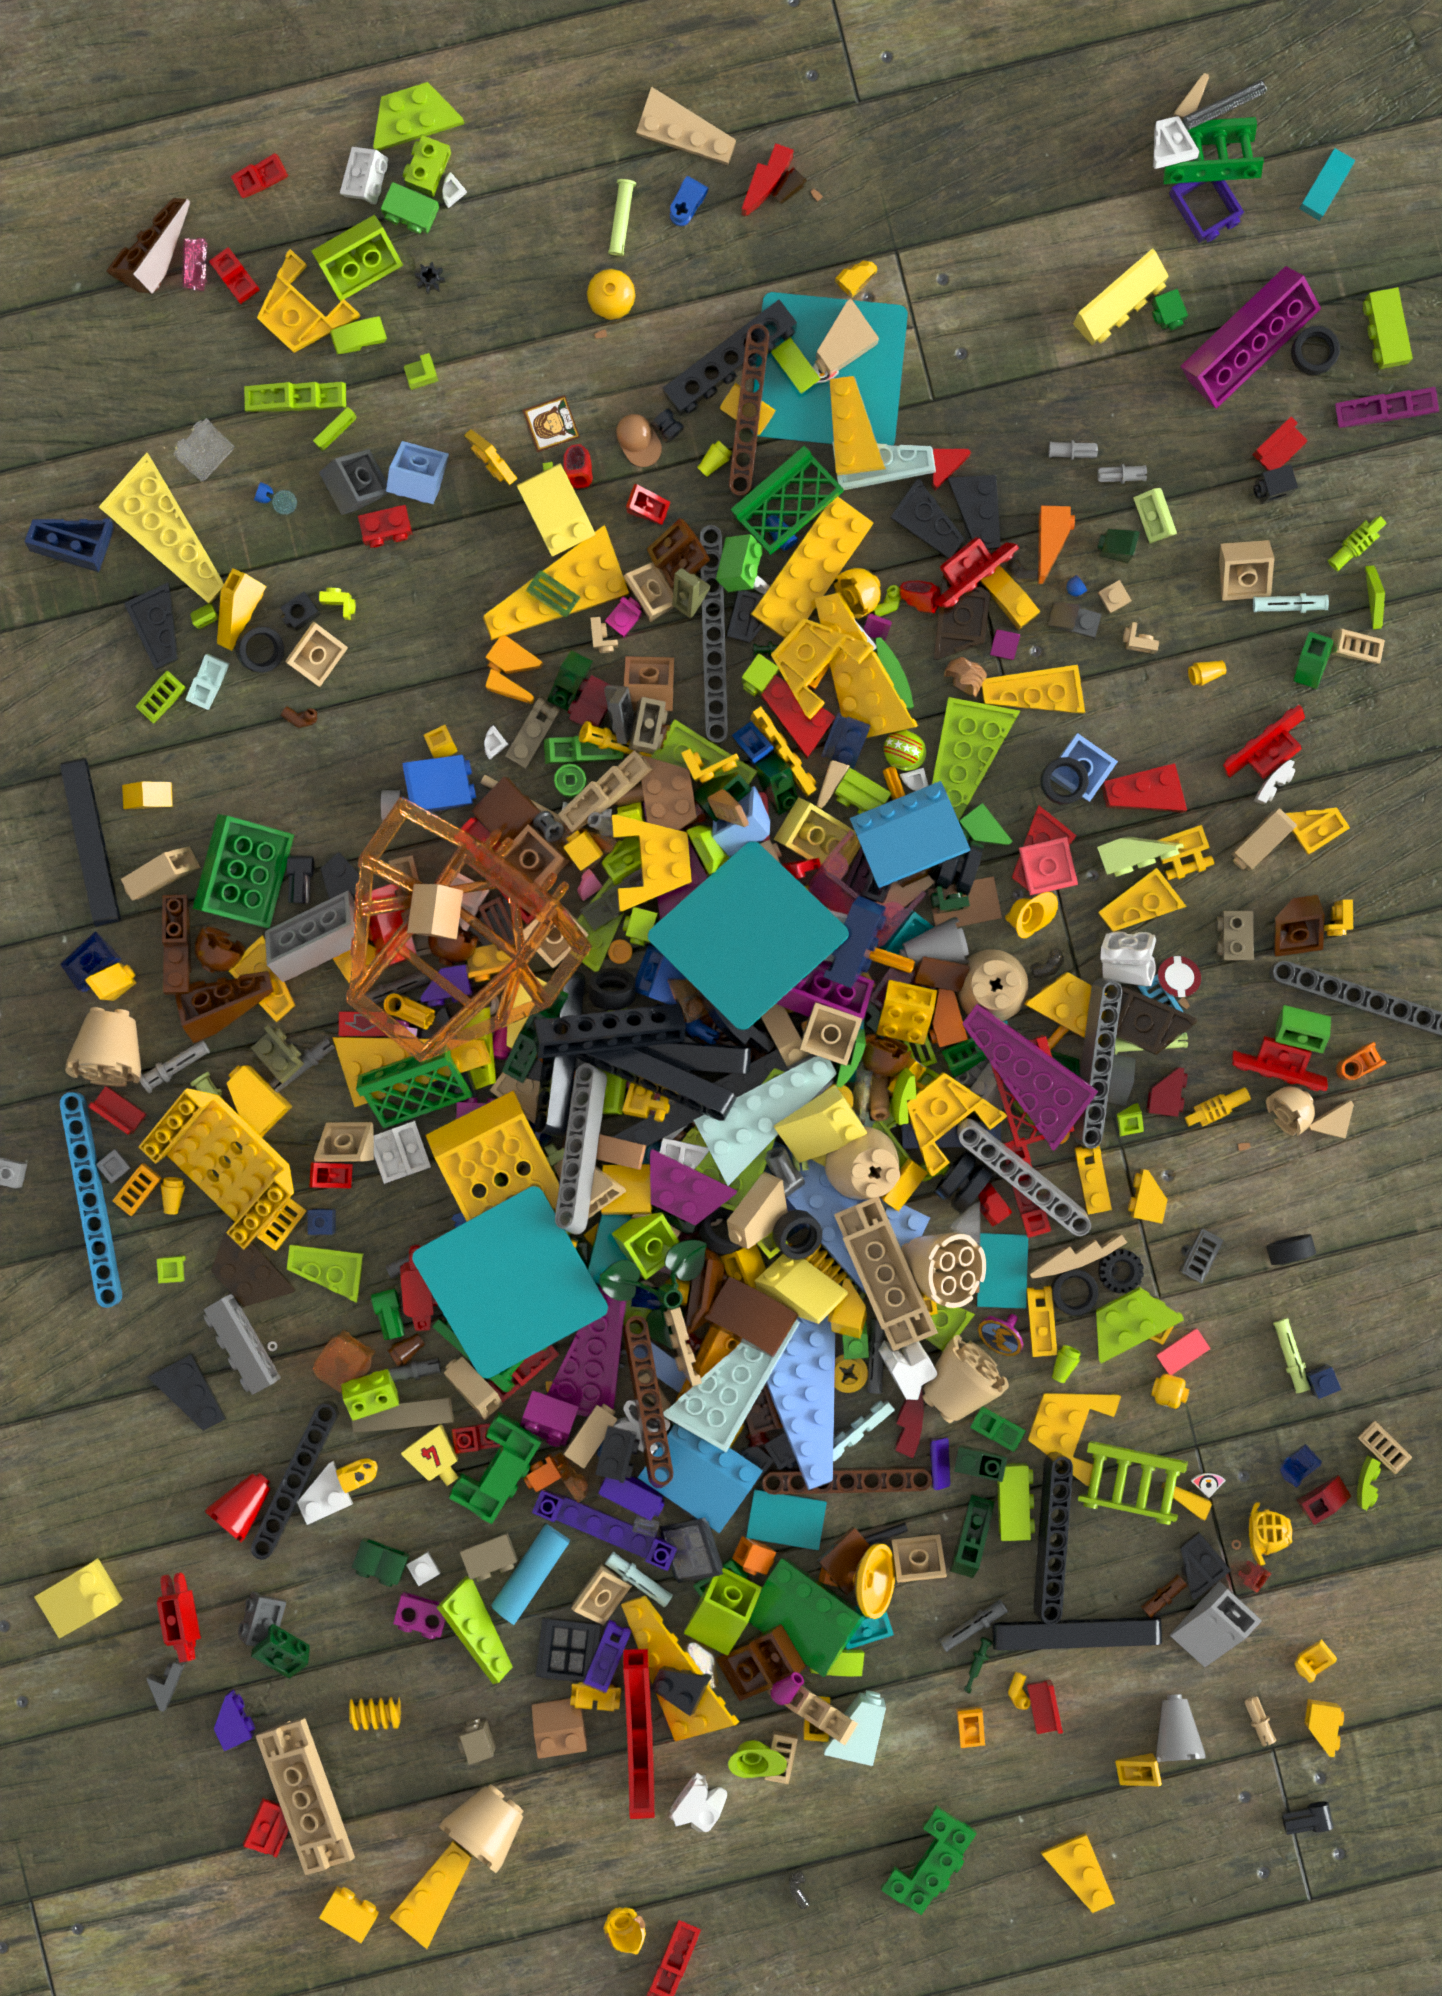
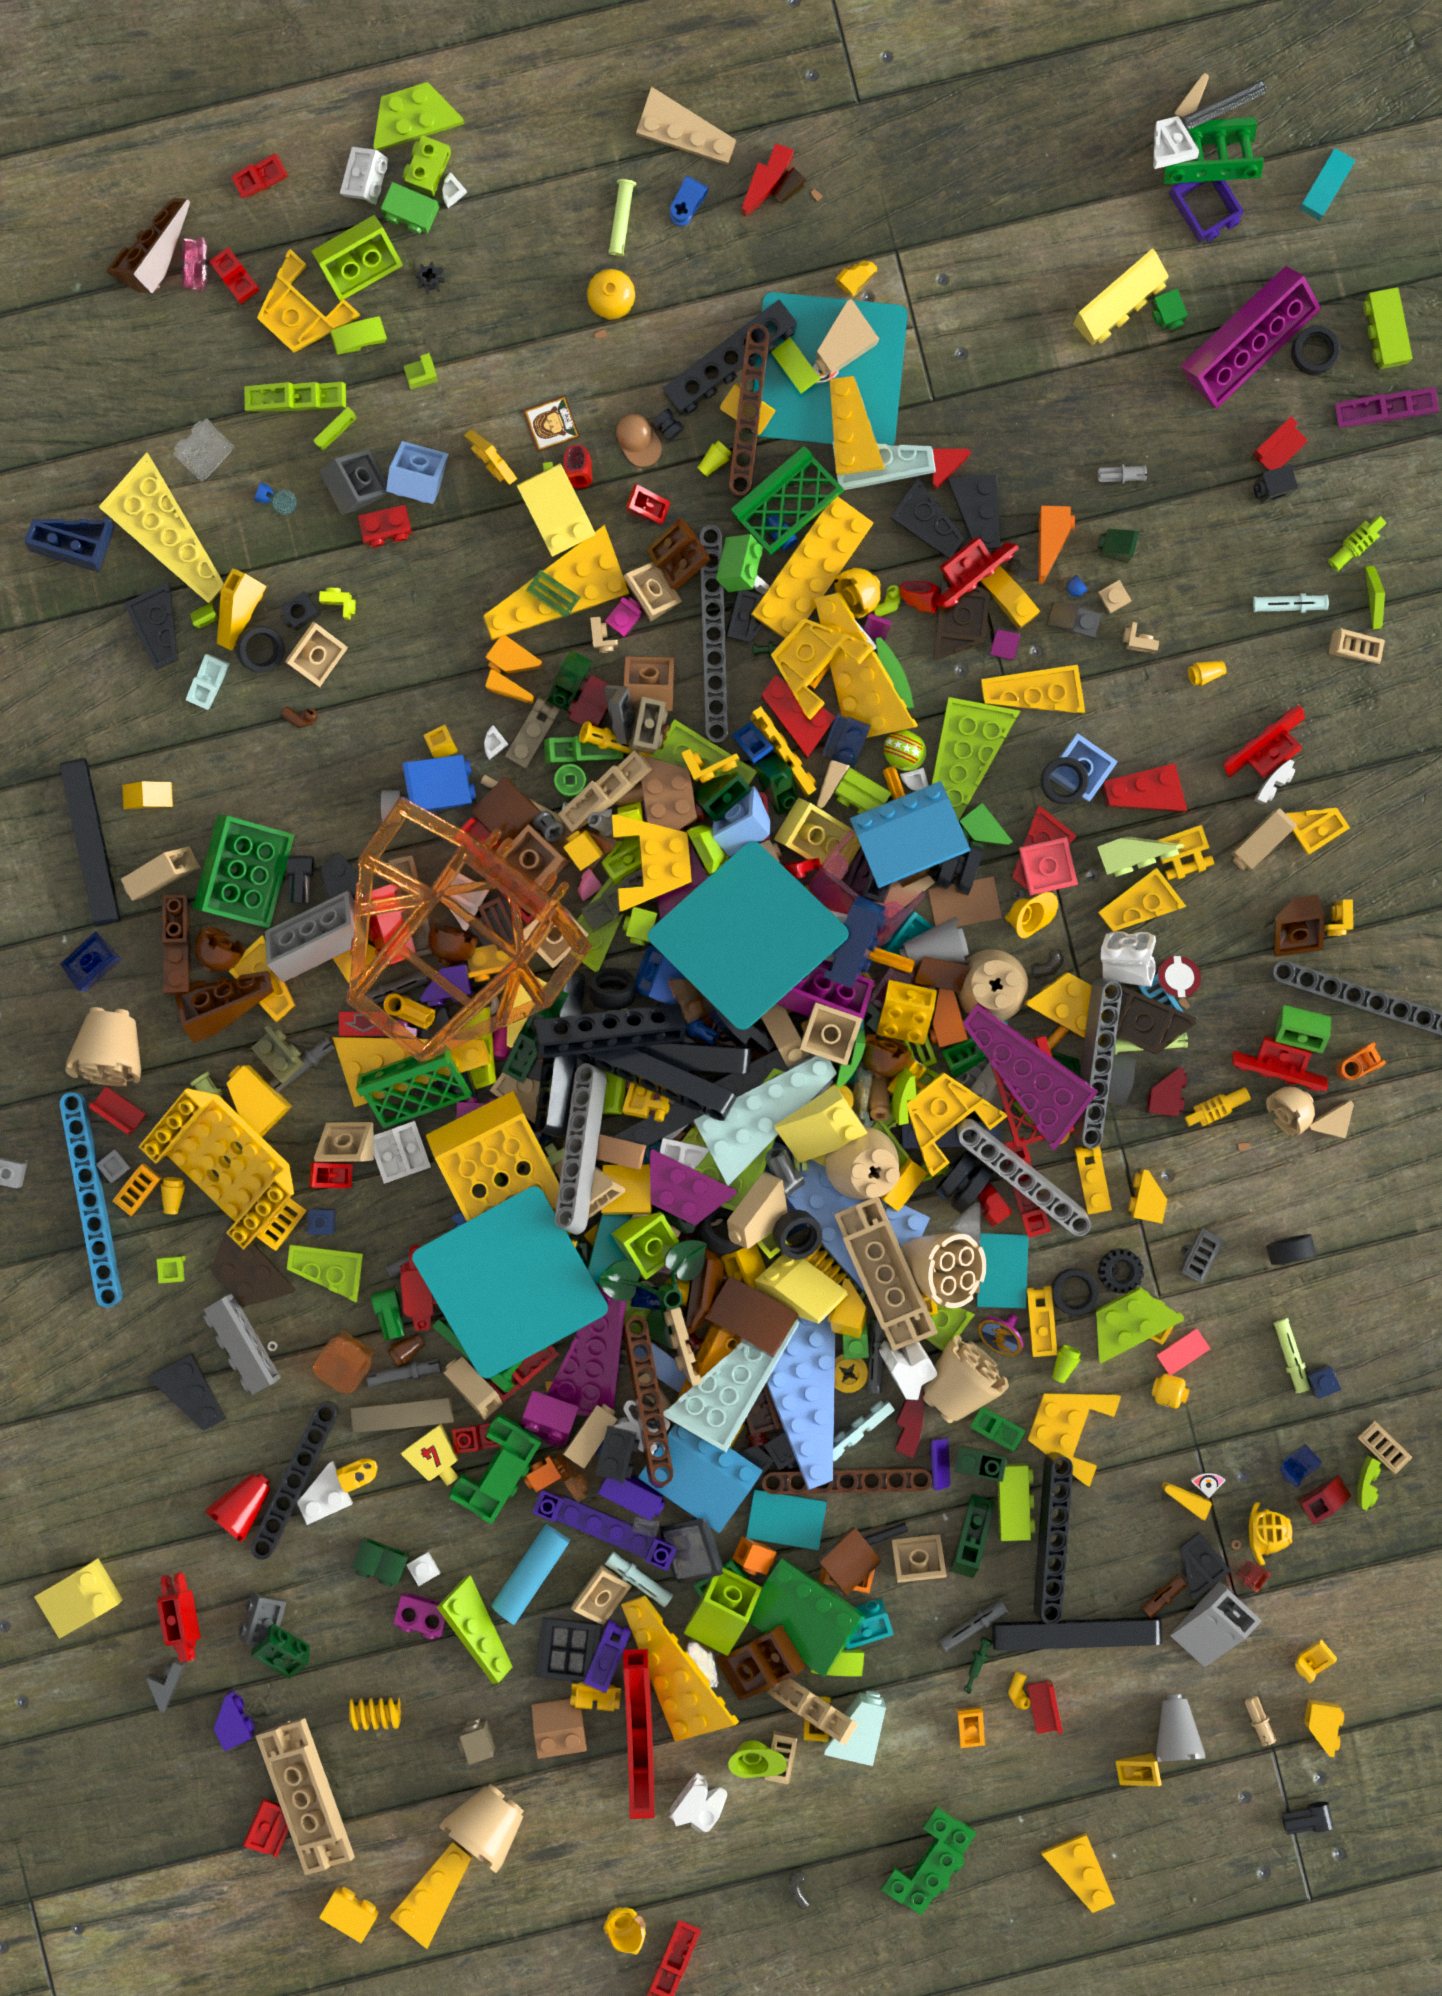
yellow slope [85,963,137,1001] -> none
lime slope [136,670,187,724] -> none
light grey pin [140,1040,210,1093] -> none
lime brick [341,1369,399,1421] -> none
tan slope [407,884,463,940] -> none
dark tan brick [460,1532,518,1582] -> none
light orange tile [608,939,633,964] -> none
black wing [650,1666,712,1716] -> none
olive slope [672,568,710,618] -> none
medium nougat slope [707,789,749,827] -> none
lime brick [741,654,779,697] -> none
magenta cone [770,1672,804,1705] -> none
yellow dish [853,1543,895,1619] -> none
dark green bracket [930,886,970,914] -> none
medium nougat hair [944,657,987,697] -> none
tan slope [1028,1233,1127,1278] -> none
light grey axle [1049,440,1098,460] -> none
lime fence [1078,1441,1188,1525] -> none
lime slope [1117,1103,1144,1136] -> none
yellowish green slope [1133,488,1177,543] -> none
dark tan brick [1216,911,1254,961] -> none
tan slope [1219,540,1274,601] -> none
green slope [1294,631,1334,689] -> none

